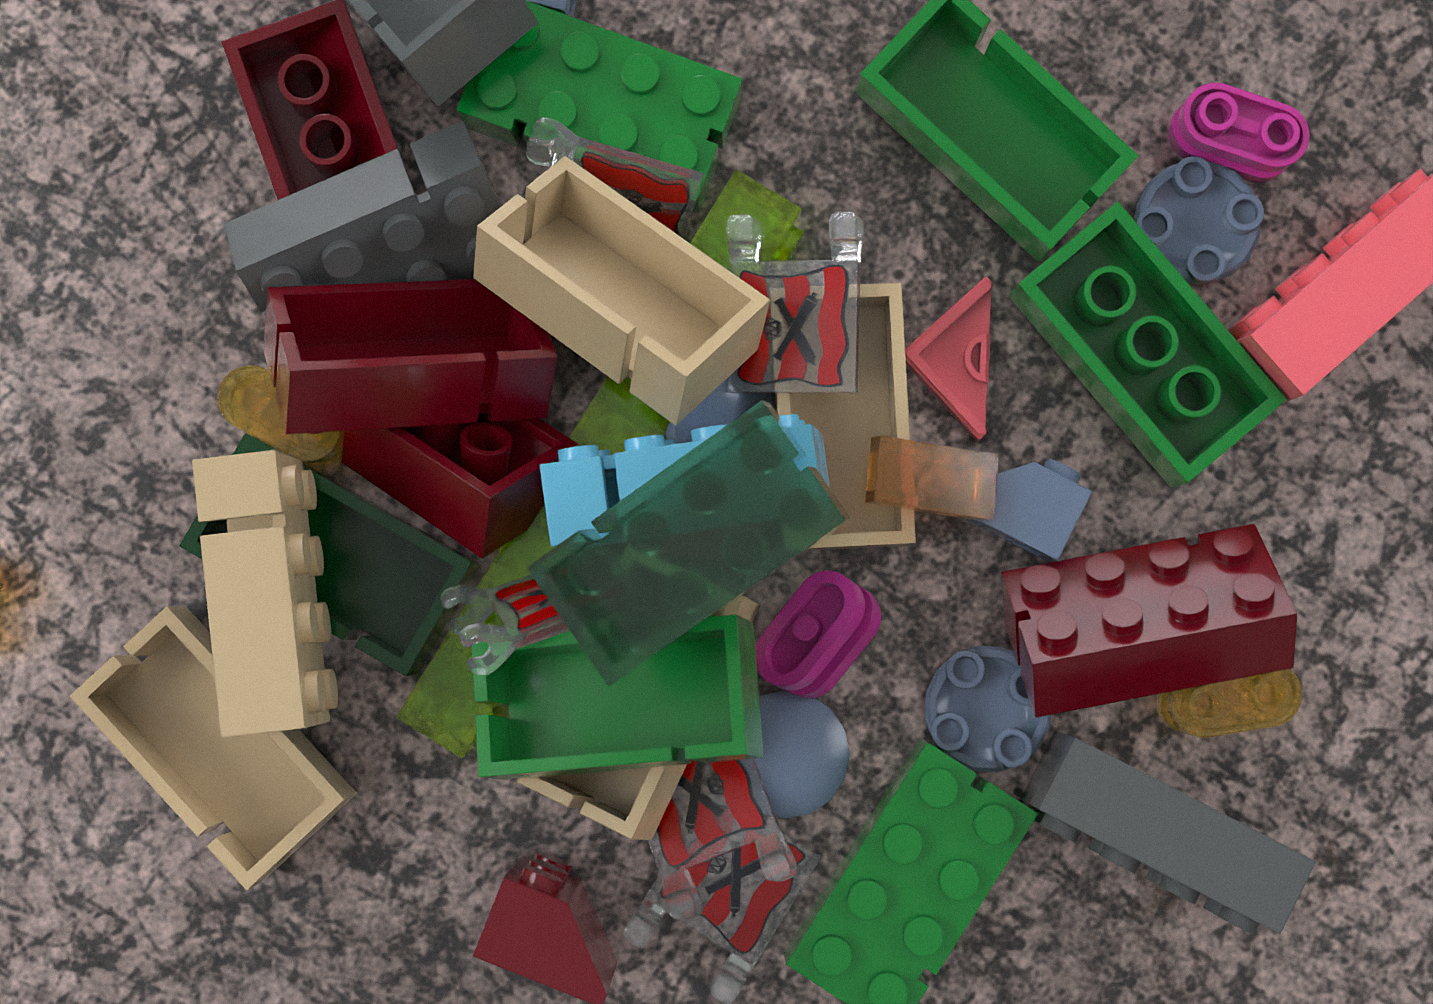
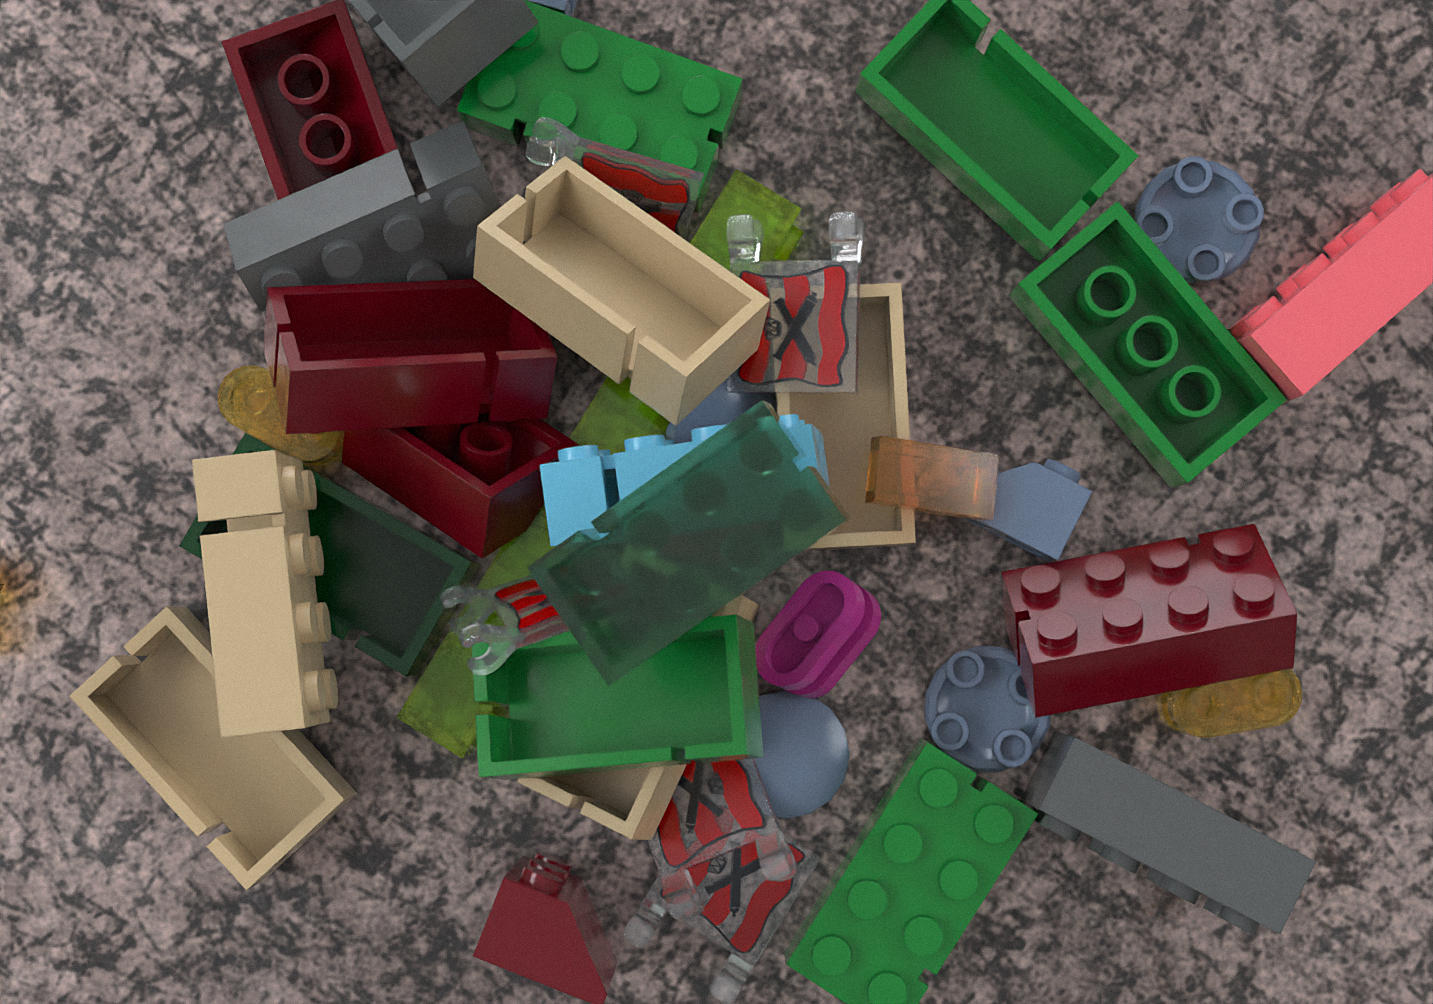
coral tile [905,276,993,442] -> none
dark pink brick [1168,83,1310,183] -> none

